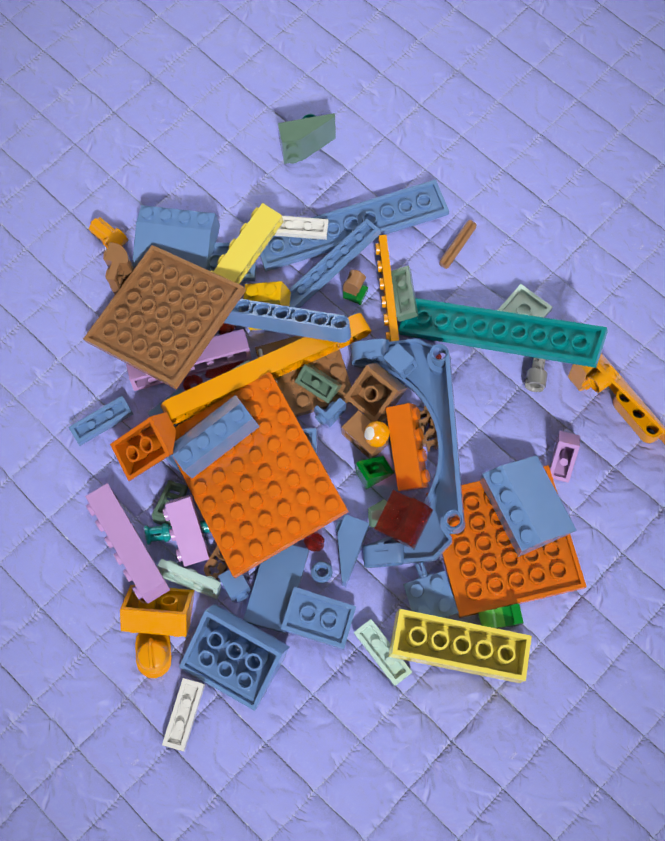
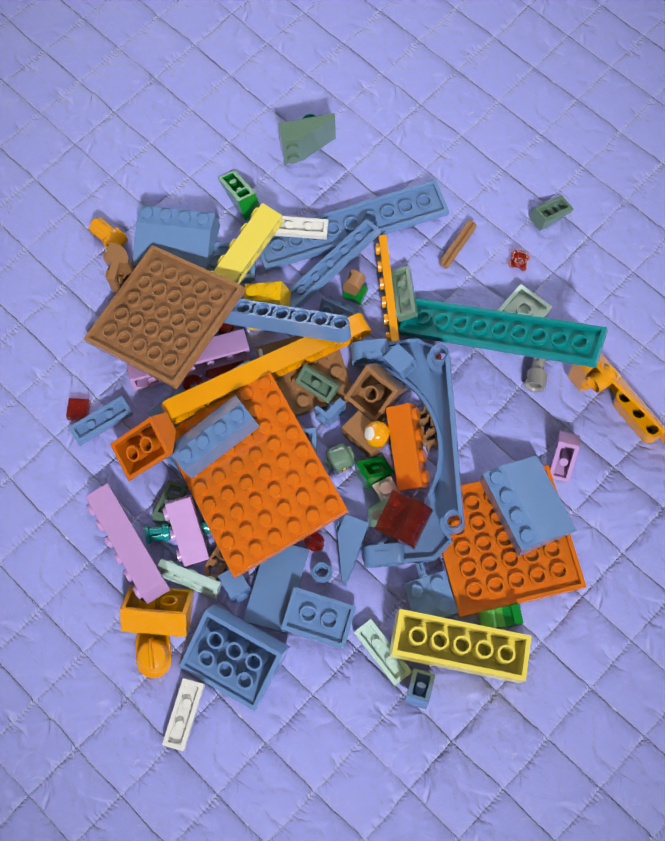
none -> clear red plate [66,398,91,421]
none -> green slope [218,170,260,220]
none -> medium blue hinge [319,296,361,318]
none -> sand green head [323,443,356,474]
none -> white plate [372,476,401,507]
none -> medium blue slope [404,668,435,709]
none -> clear red plate [508,250,530,271]
none -> sand green slope [529,196,574,230]

